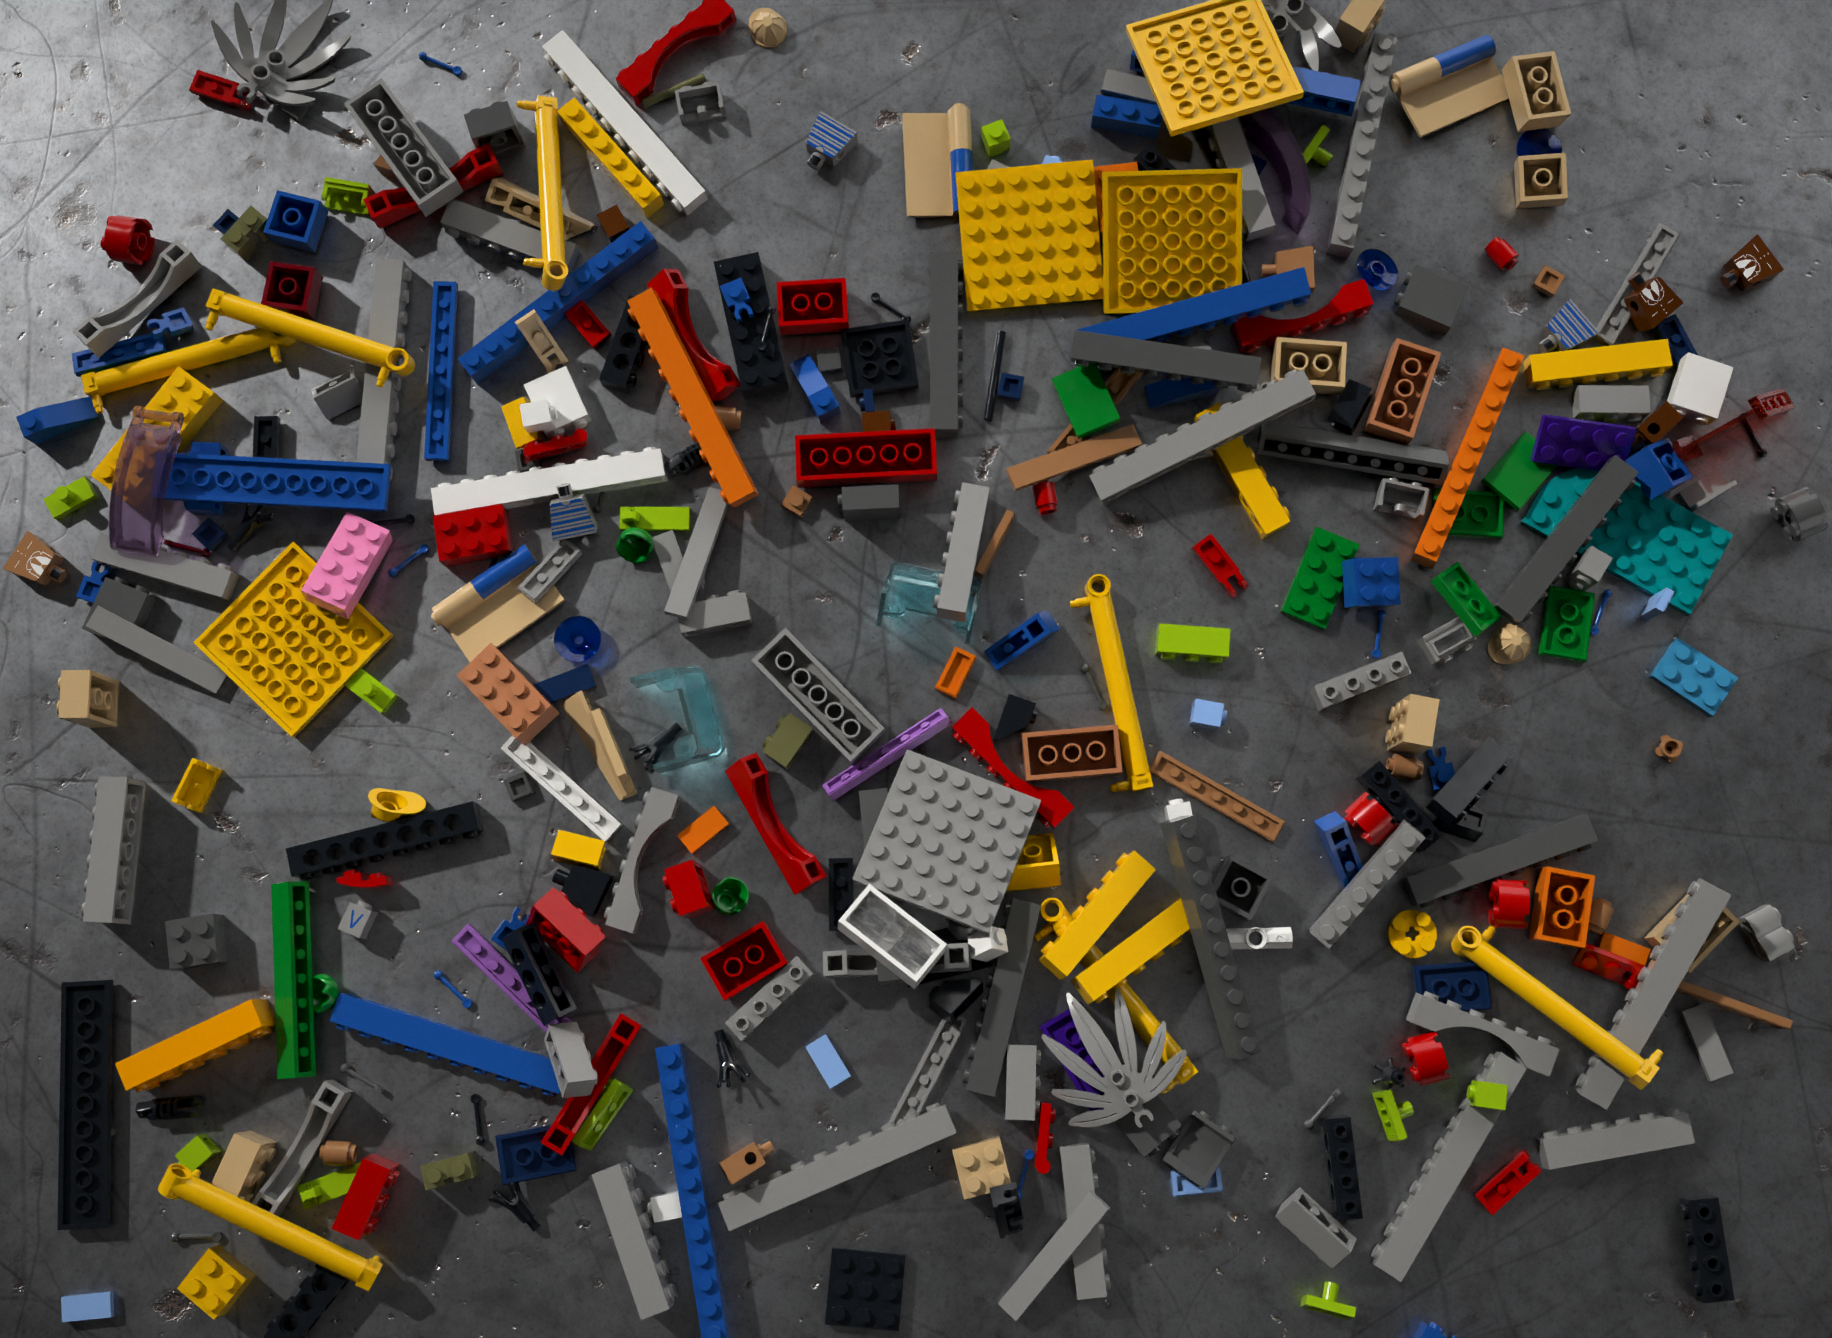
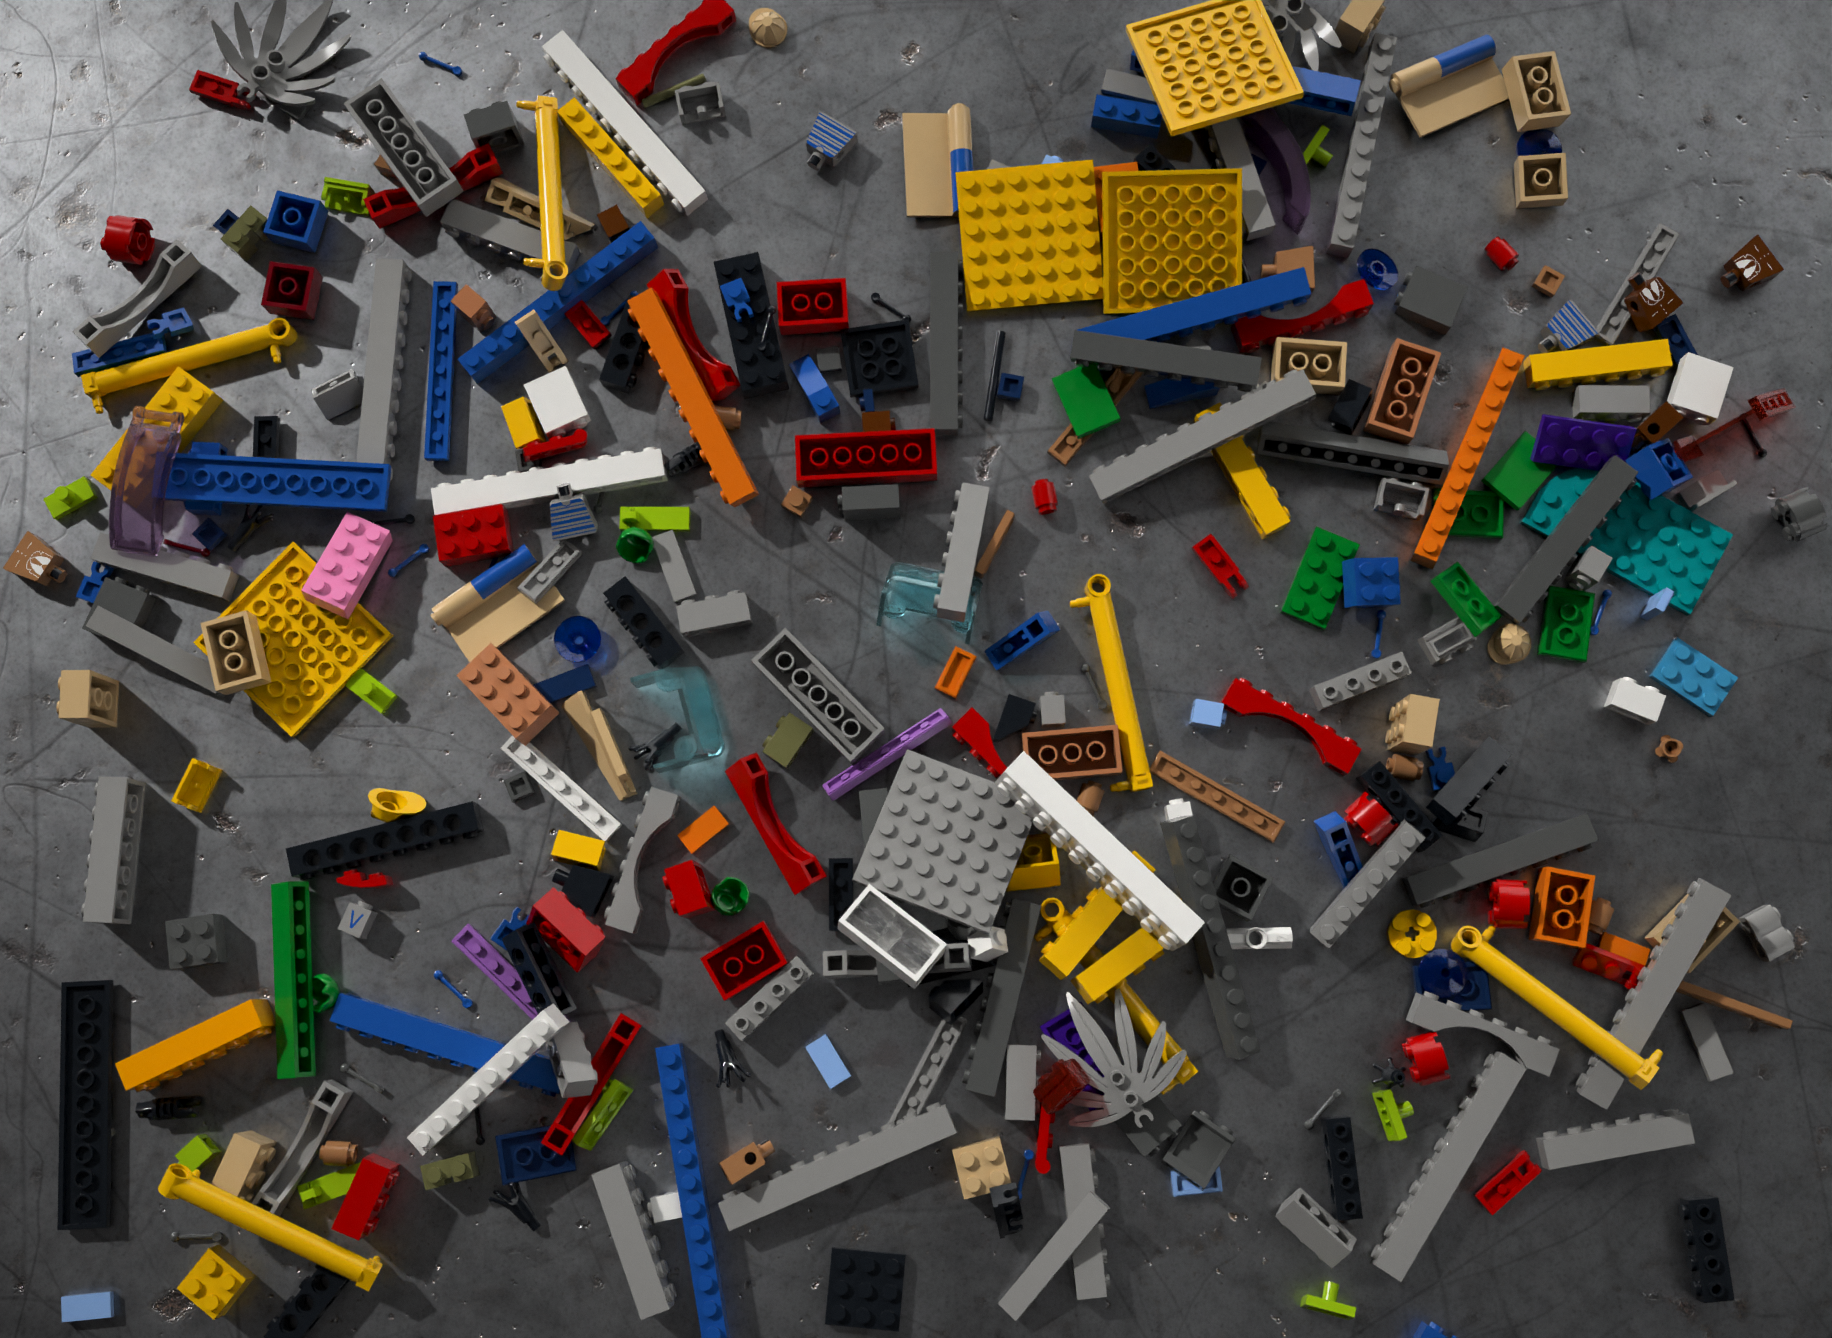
blue slope [16,397,100,445] -> none
yellow piece [205,288,415,388] -> none
white brick [520,399,558,433] -> none
light grey tile [664,487,729,620] -> none
lime brick [981,119,1011,158] -> none
medium nougat tile [1005,424,1142,492] -> none
lime brick [1155,623,1230,664] -> none
lime brick [1467,1080,1508,1110] -> none
none -> tan brick [200,610,272,695]
none -> white brick [407,1004,569,1156]
none -> nougat brick [451,284,496,333]
none -> blue hinge [601,291,638,326]
none -> black brick [603,576,685,670]
none -> white brick [995,751,1205,951]
none -> clear red brick [1033,1058,1090,1114]
none -> light grey brick [1039,691,1066,728]
none -> medium nougat brick [1076,780,1105,816]
none -> red arch [1220,678,1362,776]
none -> clear blue dish [1418,949,1467,998]
none -> white brick [1604,677,1666,725]

